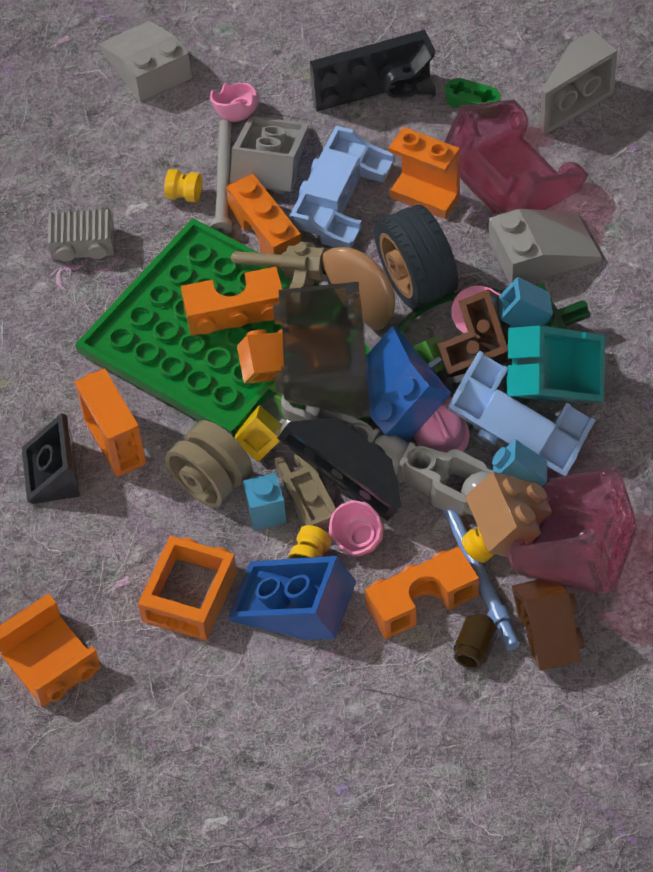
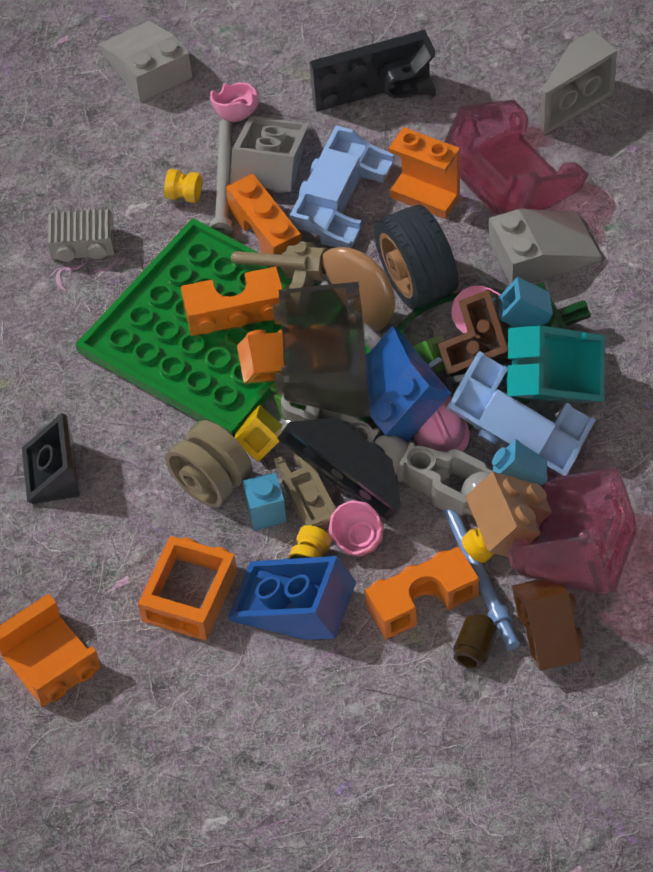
orange window [74,368,147,478] -> none
green beam [445,78,500,117] -> none

